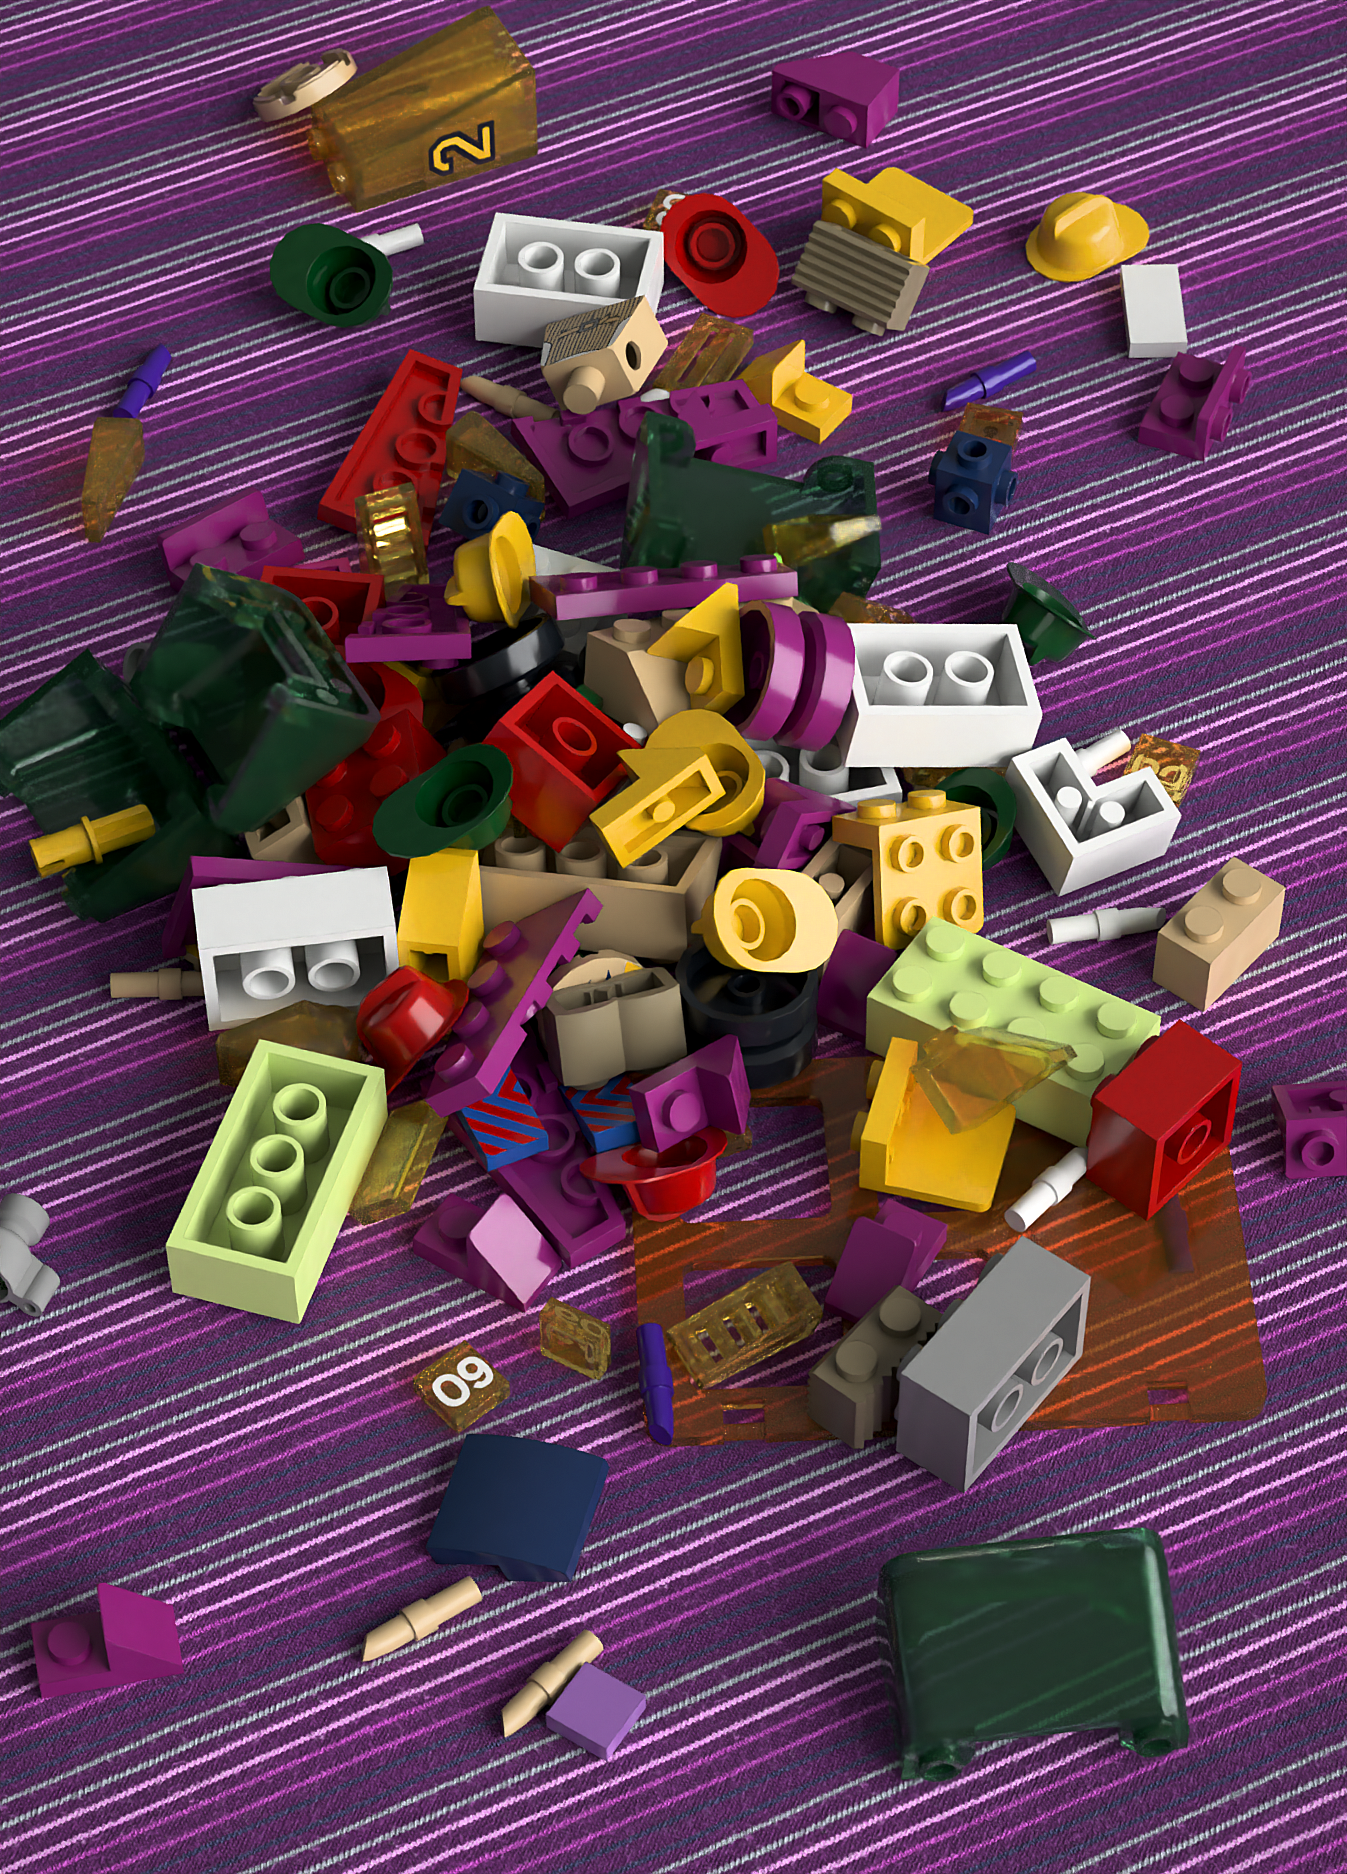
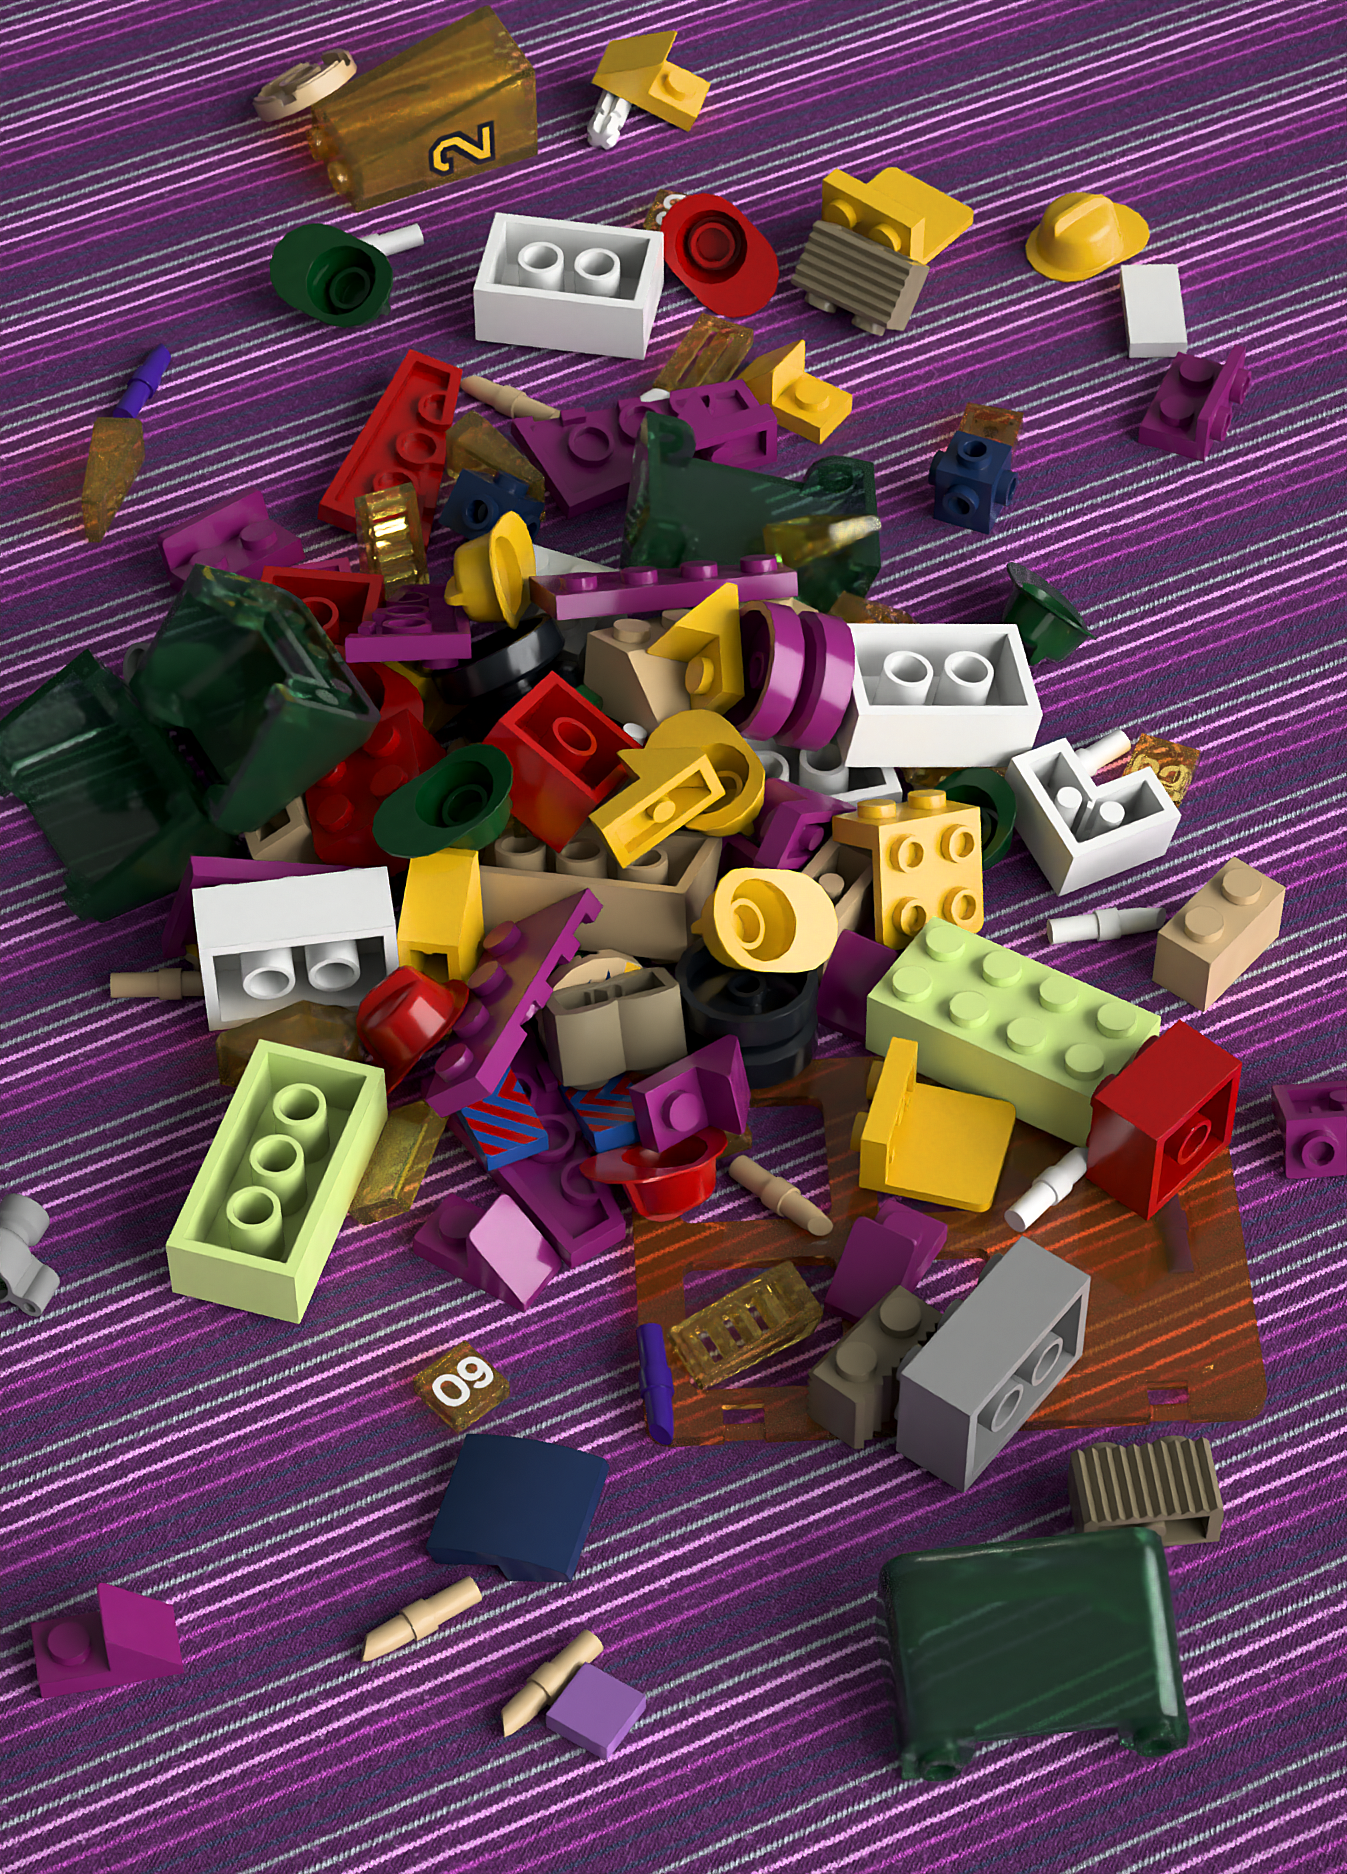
yellow axle [28,804,156,879] -> none
clear yellow tile [539,1297,611,1380] -> none
tan torso [540,295,668,414] -> none
magenta slope [771,51,900,149] -> none
clear yellow slope [909,1025,1078,1135] -> none
dark purple piece [941,351,1037,412] -> none
none -> white axle [587,89,632,150]
none -> yellow slope [591,30,711,132]
none -> tan piece [729,1155,833,1236]
none -> dark tan brick [1067,1435,1224,1555]

